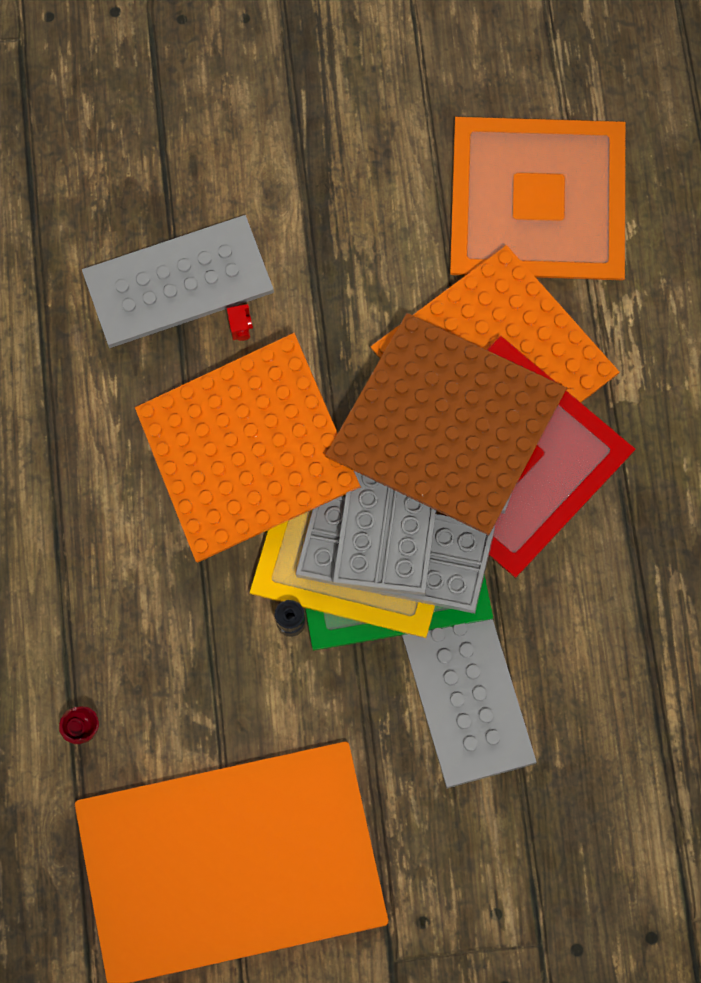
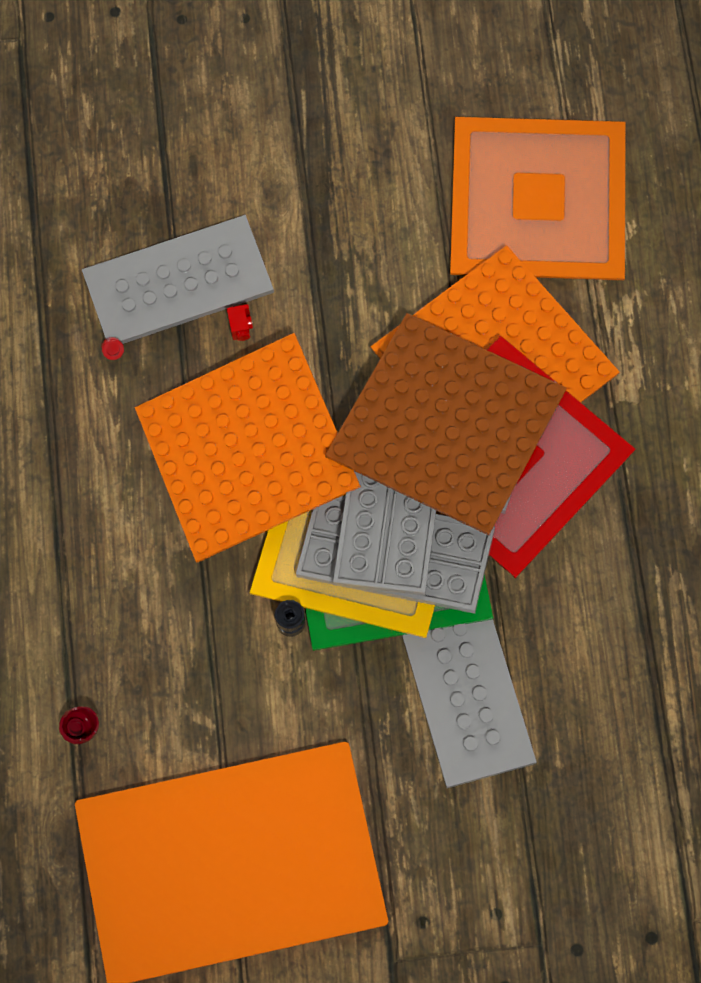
none -> red tile [101,337,124,360]

